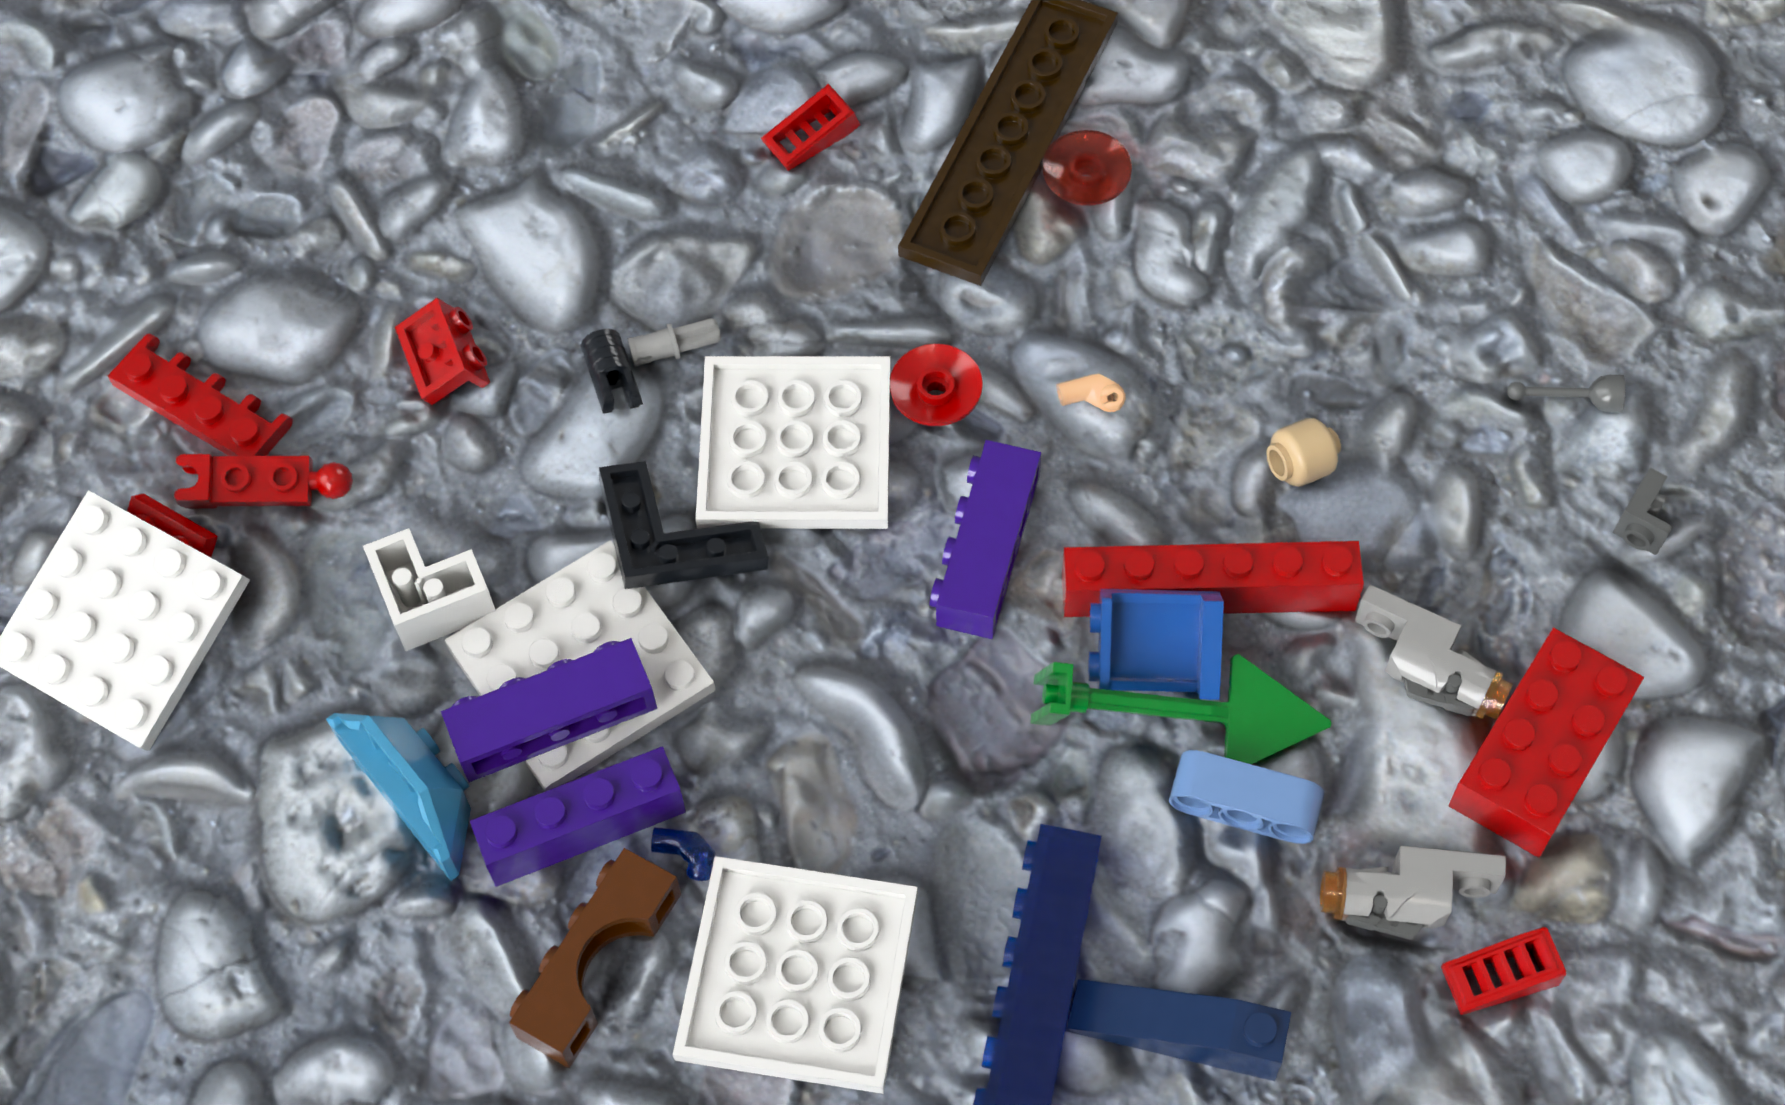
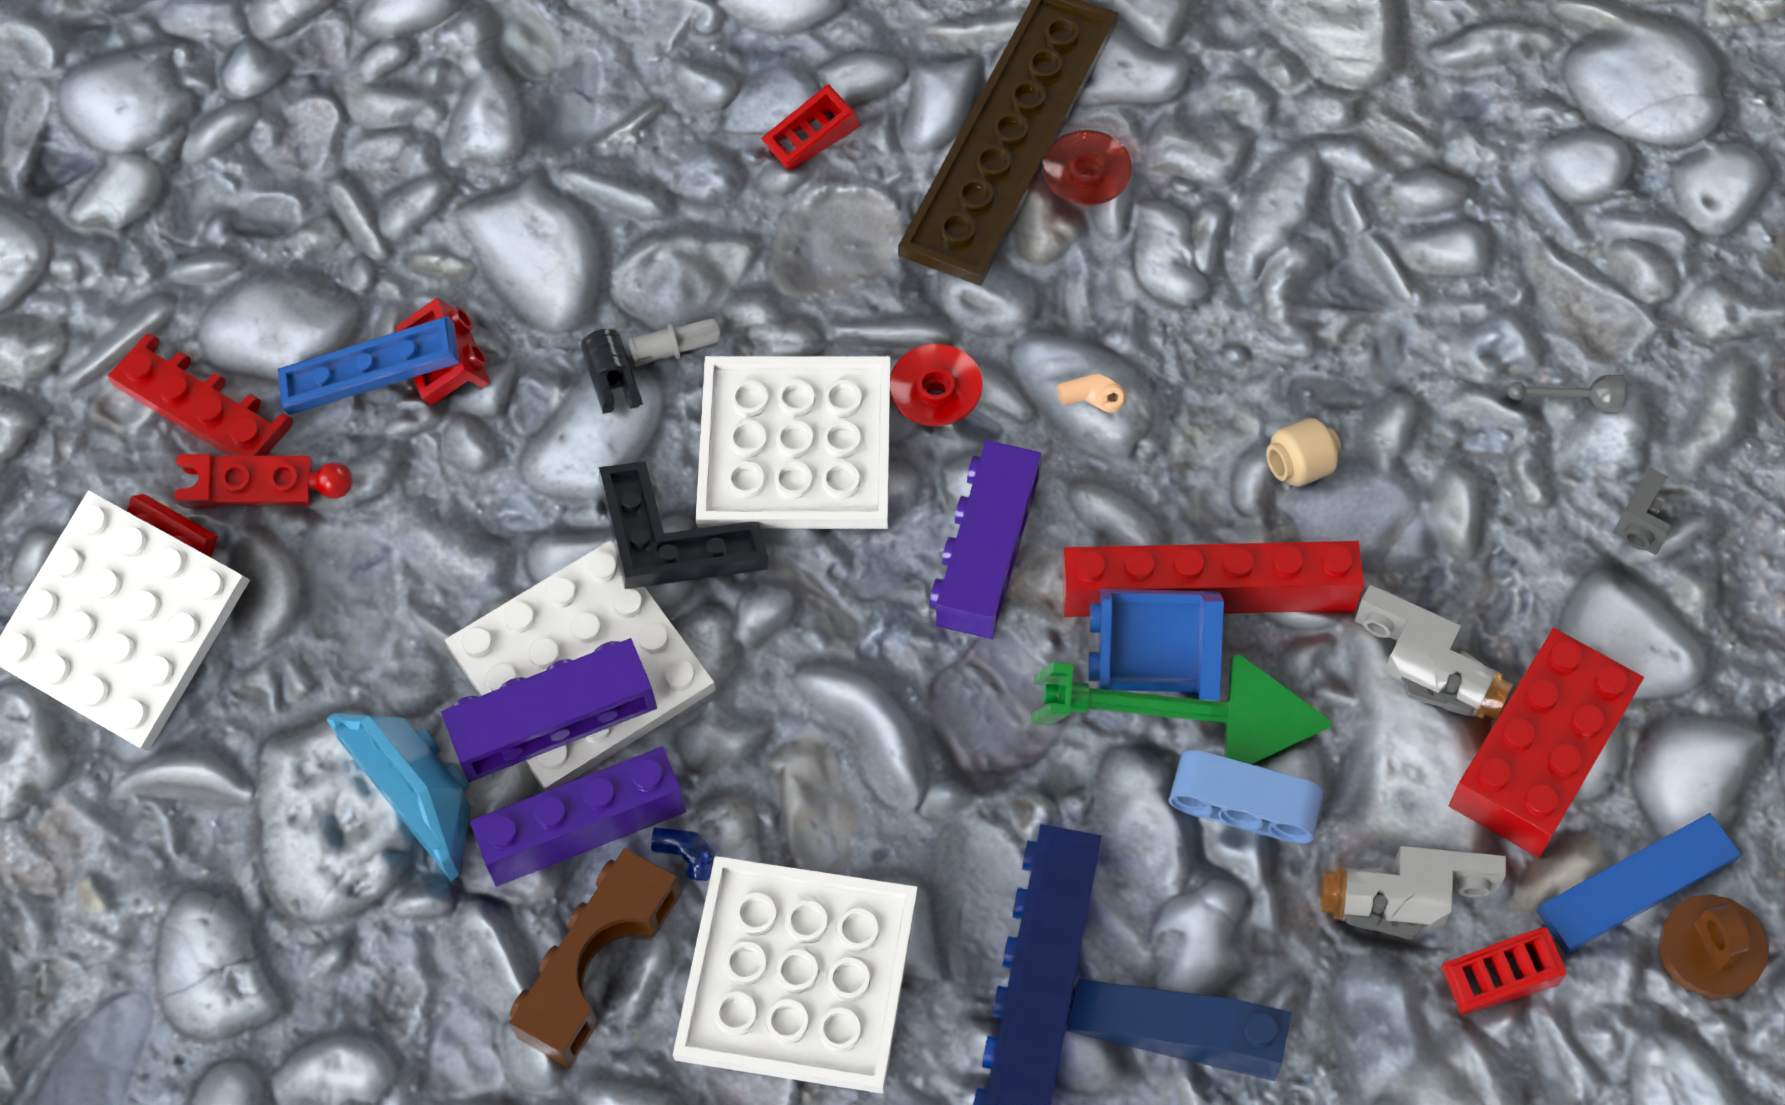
white brick [363,528,496,651] -> none
none -> blue tile [278,316,459,415]
none -> blue tile [1536,813,1741,955]
none -> reddish brown tile [1658,894,1769,1000]

